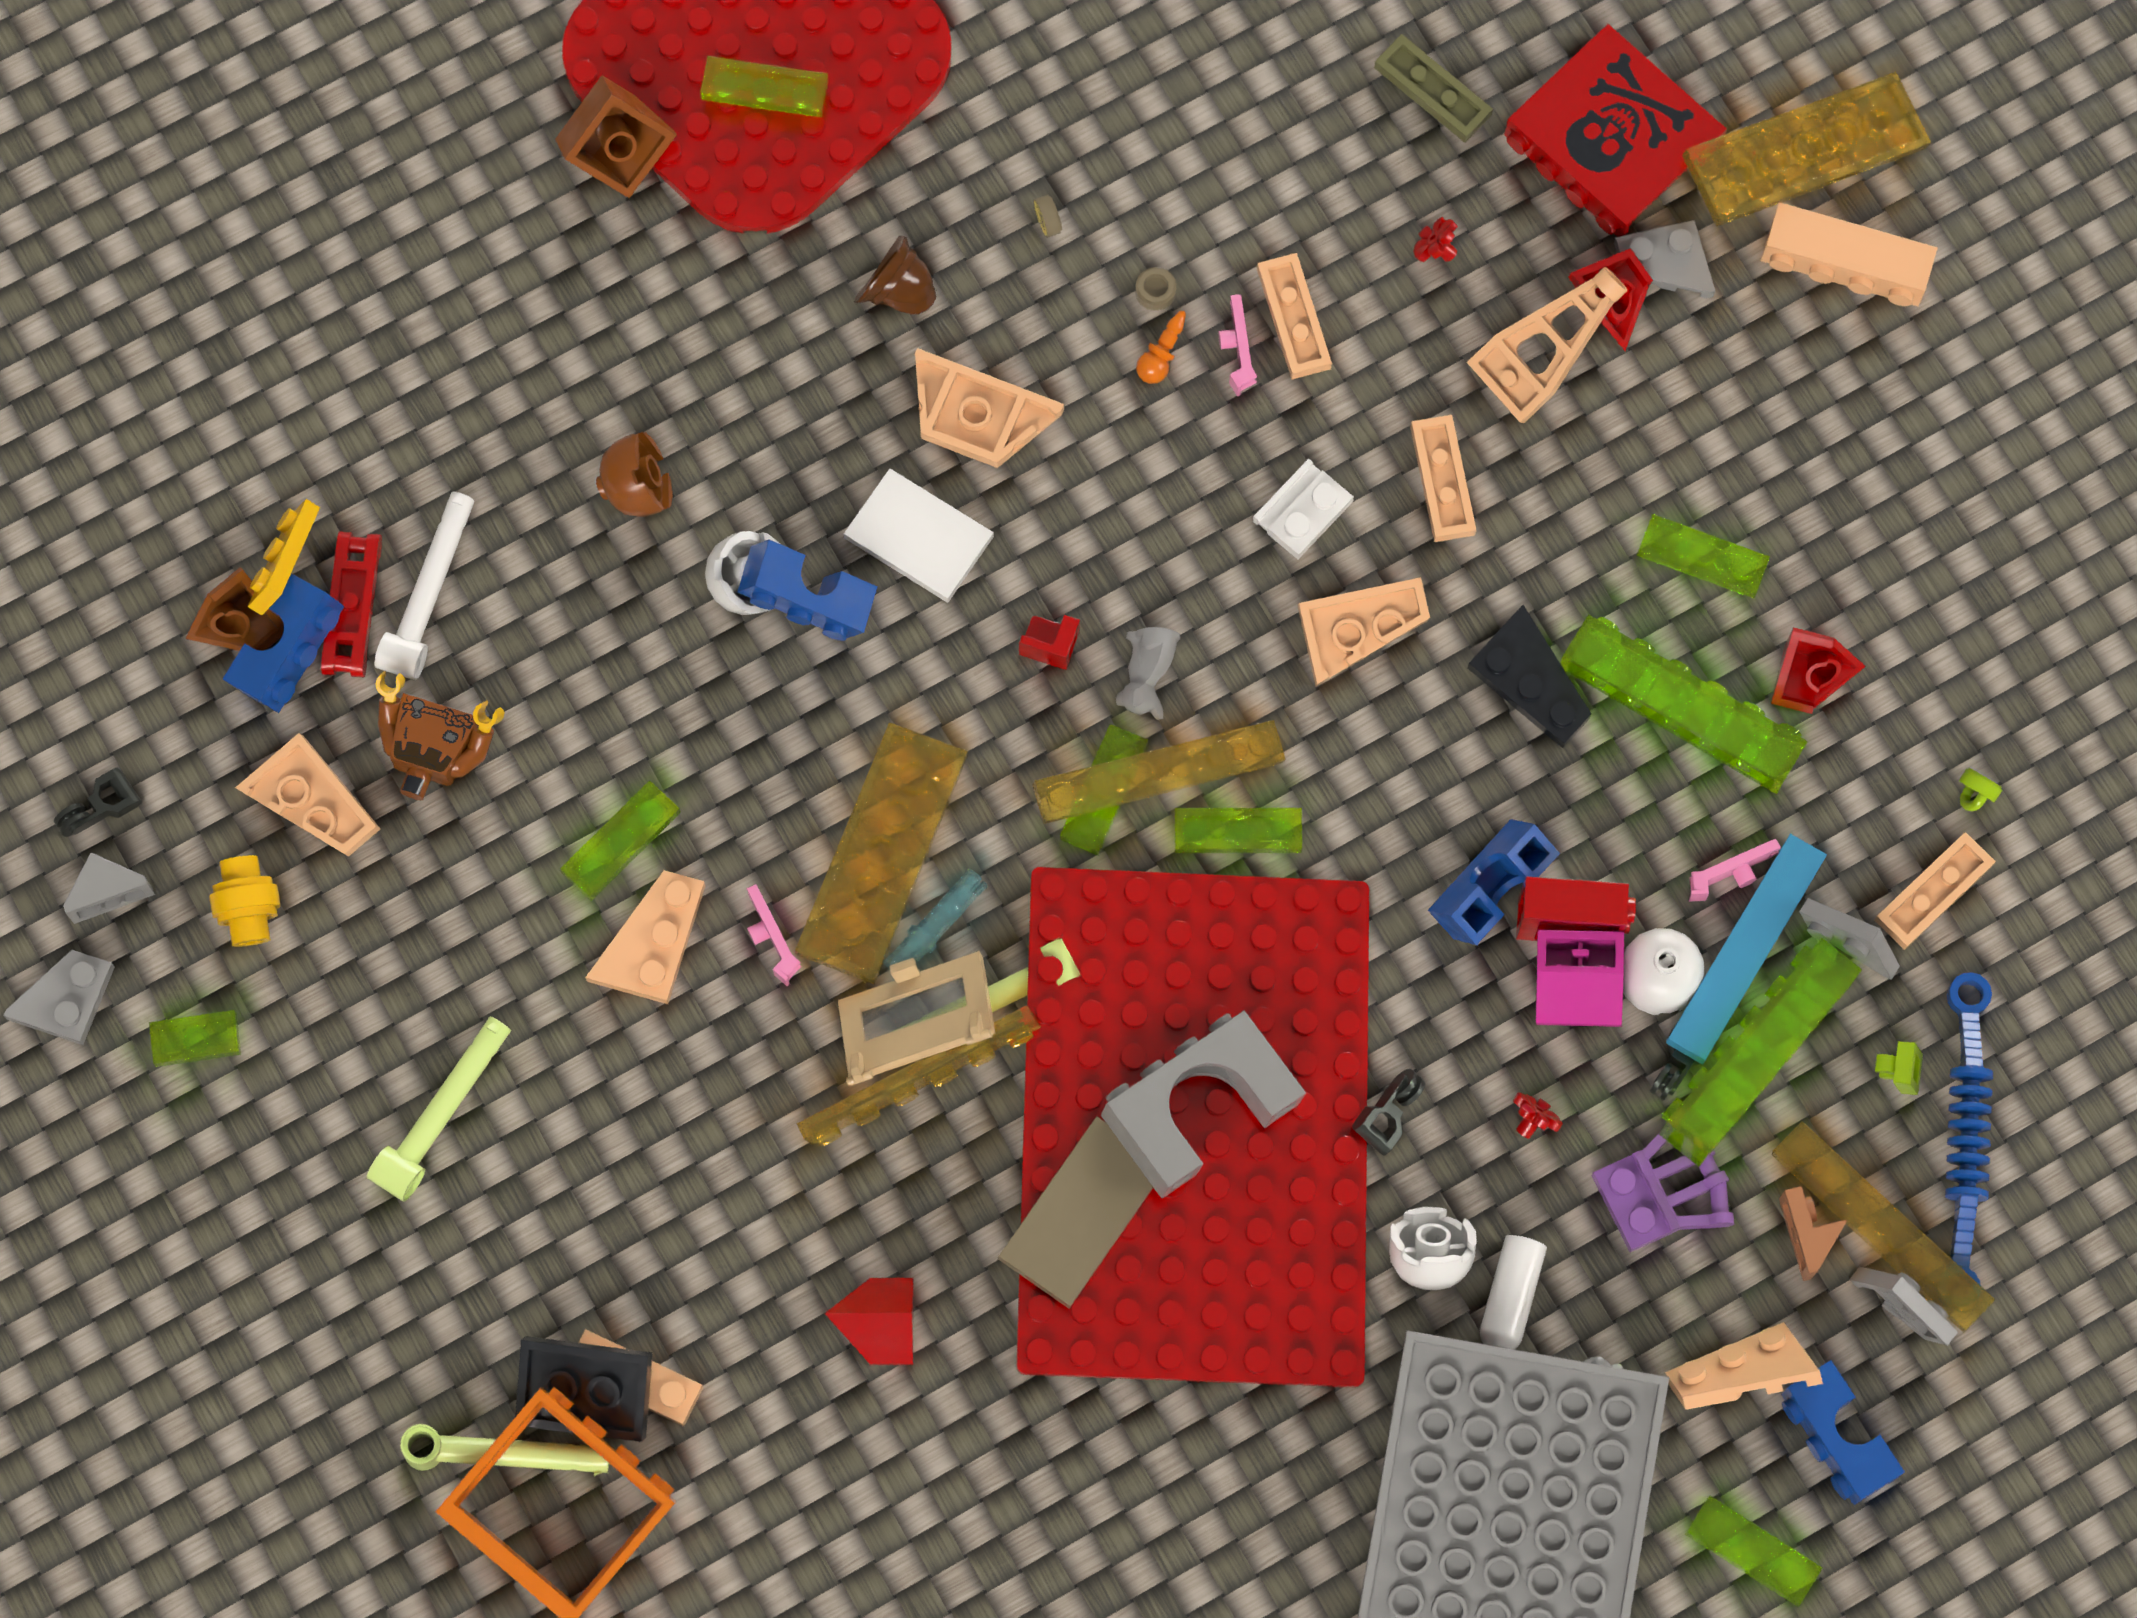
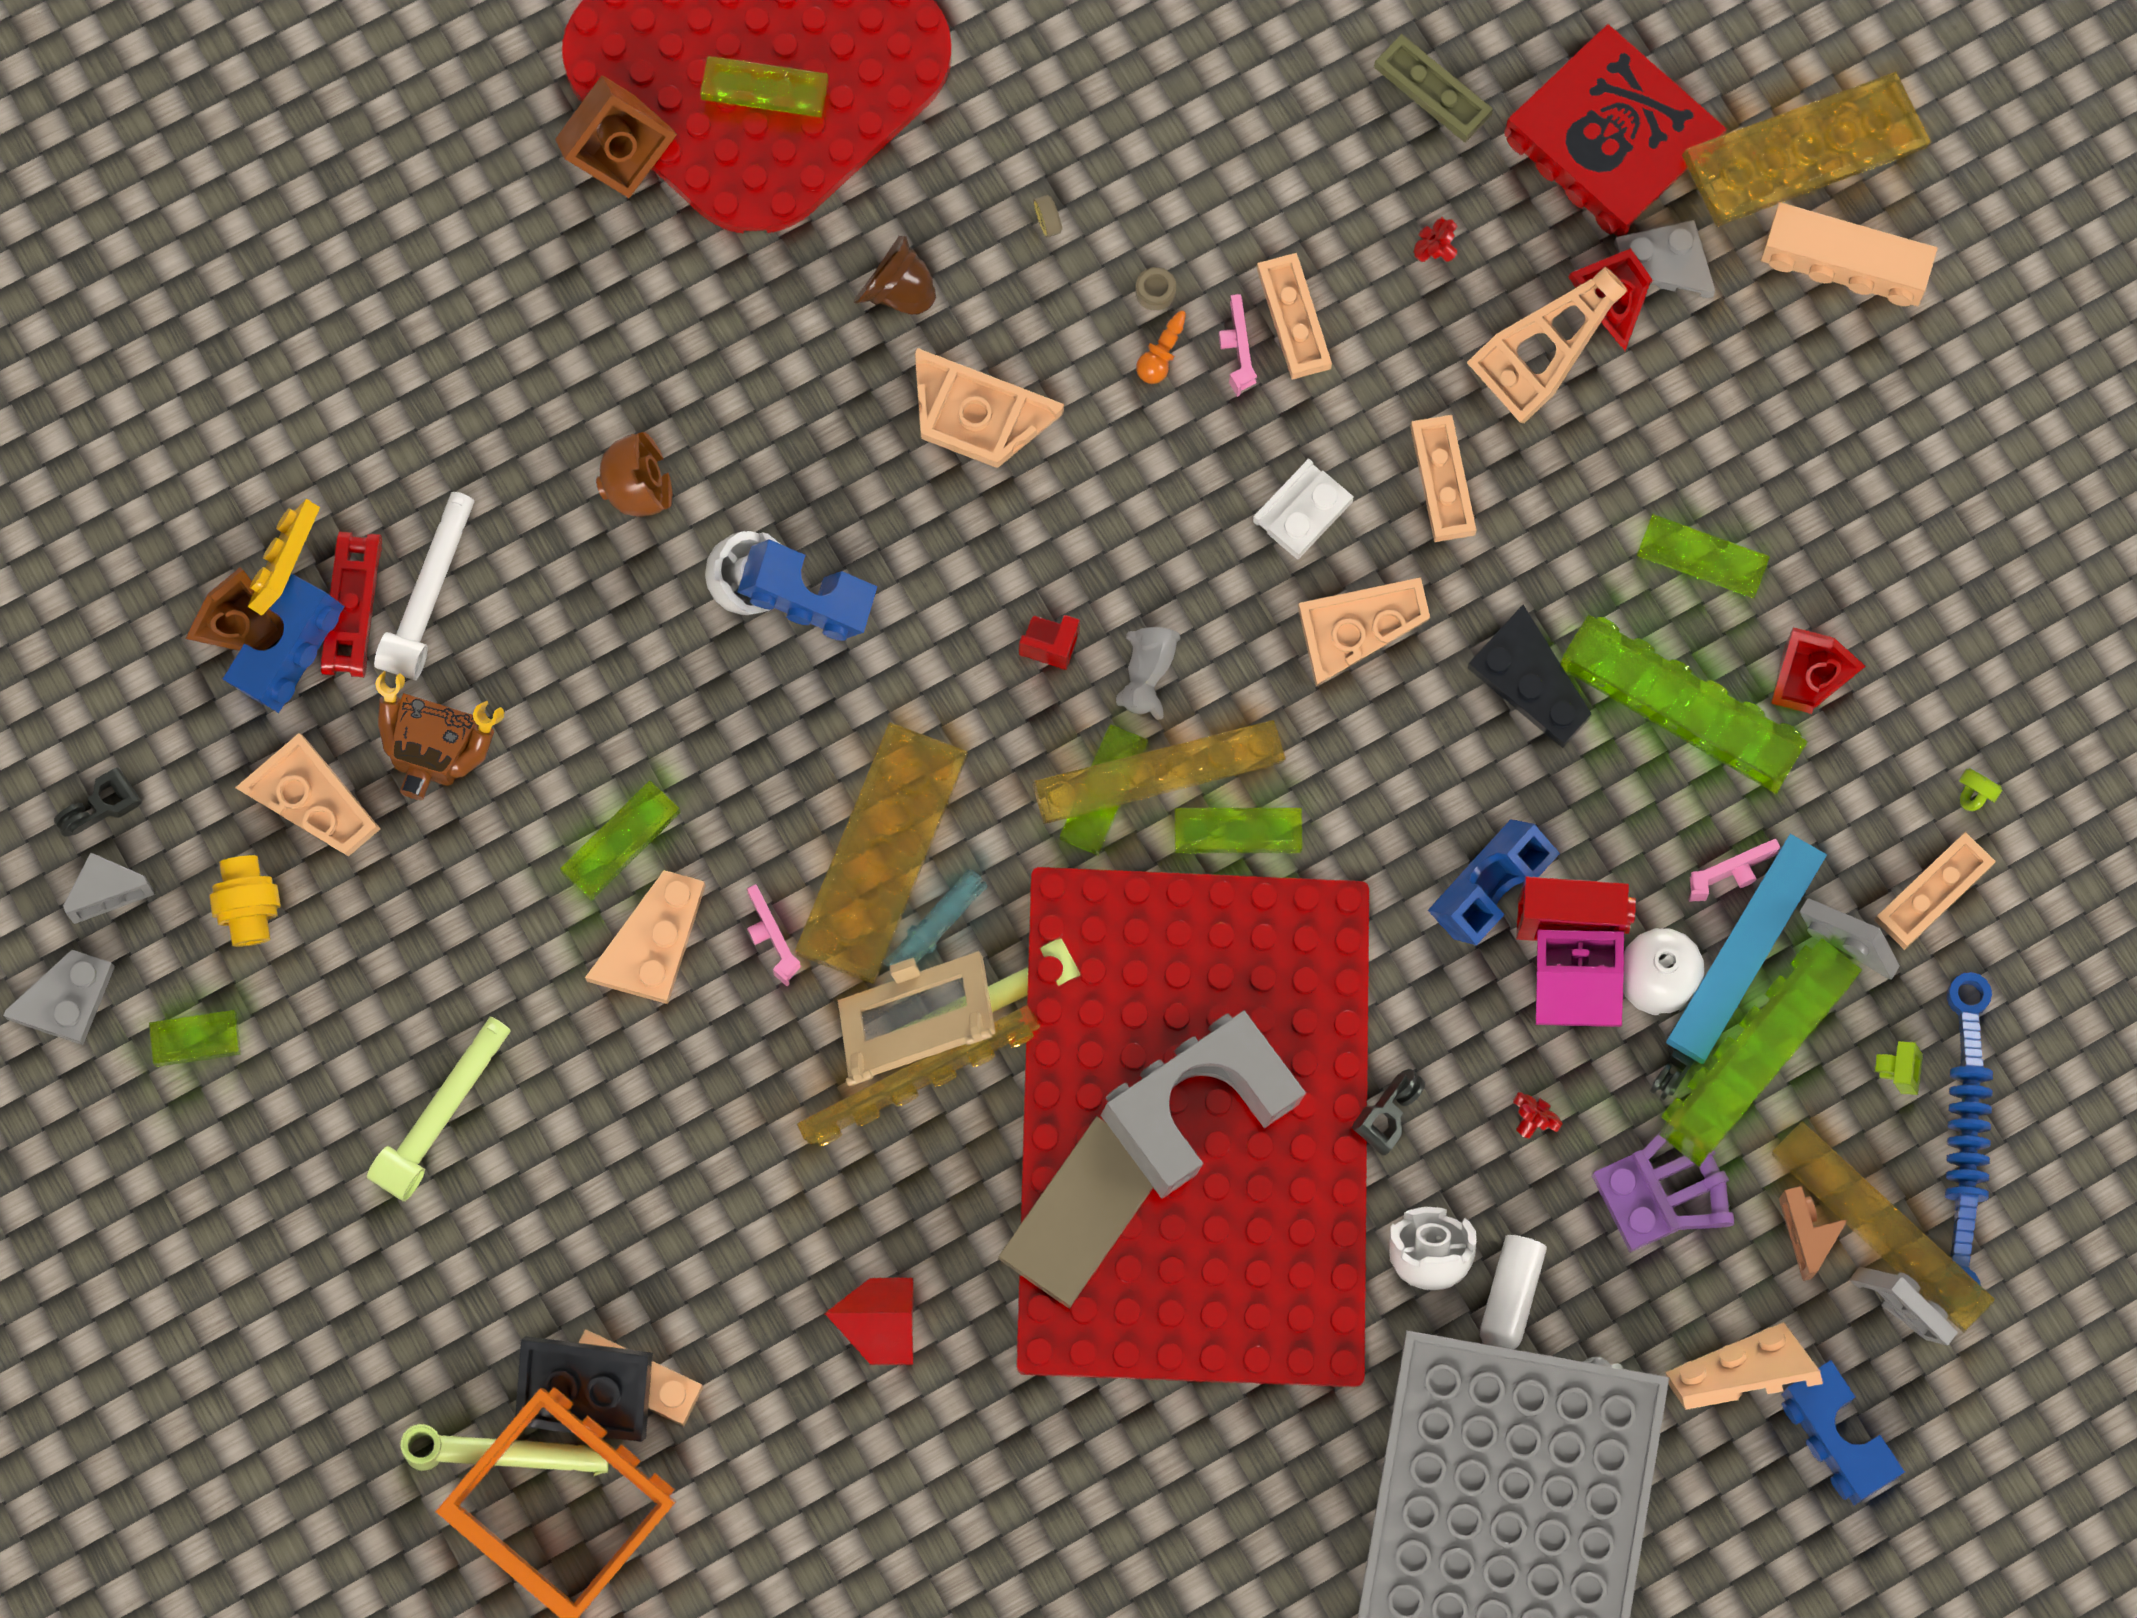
white tile [844,469,994,603] -> none
clear neon green plate [1685,1495,1823,1607] -> none

